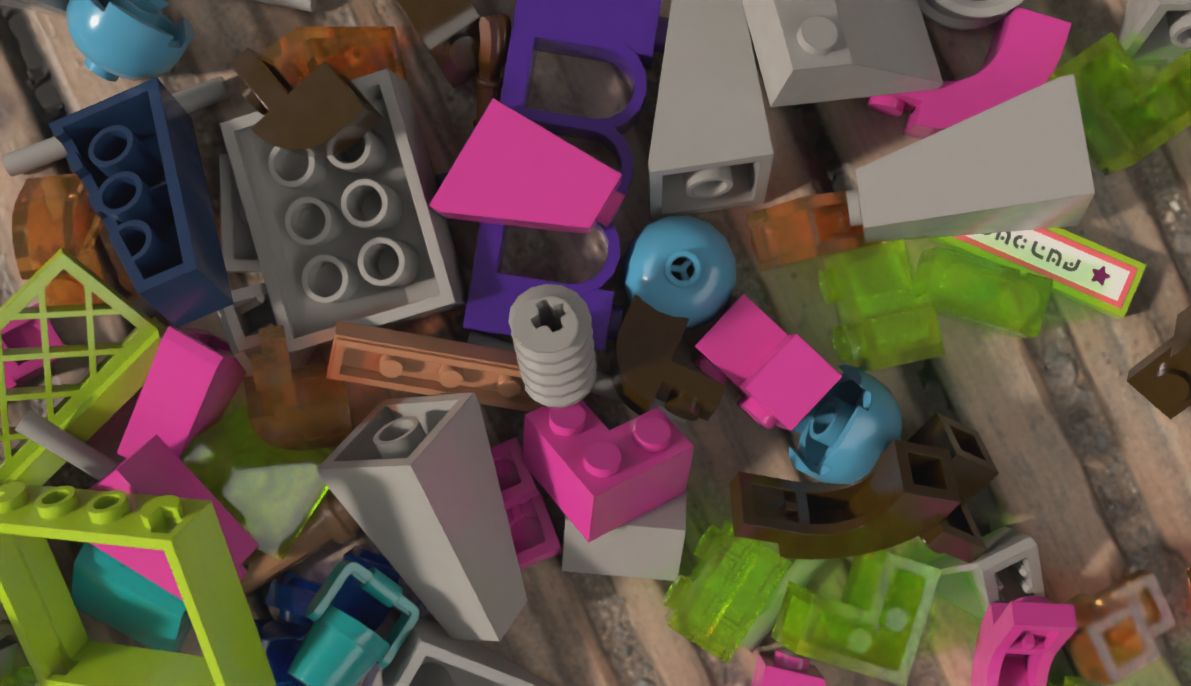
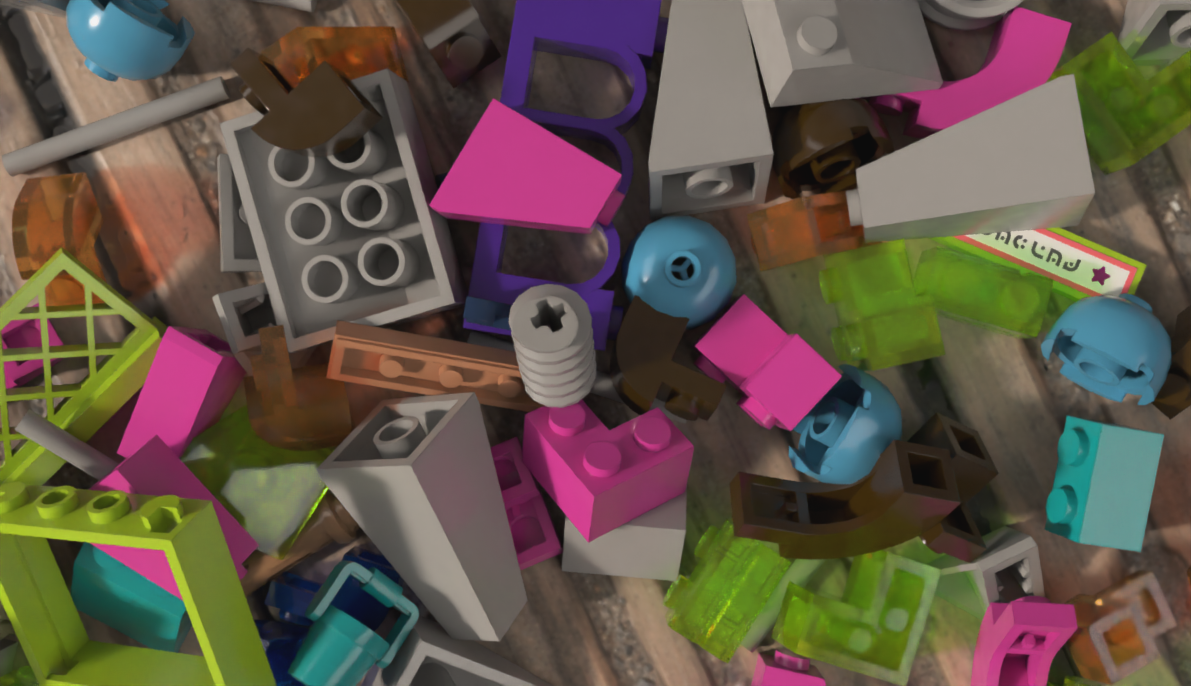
dark blue wedge [49,77,234,328] -> none
reddish brown piece [473,13,512,129] -> none
none -> dark blue tile [463,296,512,330]
none -> dark brown cylinder [771,98,895,201]
none -> dark azure cylinder [1041,293,1171,405]
none -> teal brick [1044,416,1164,552]

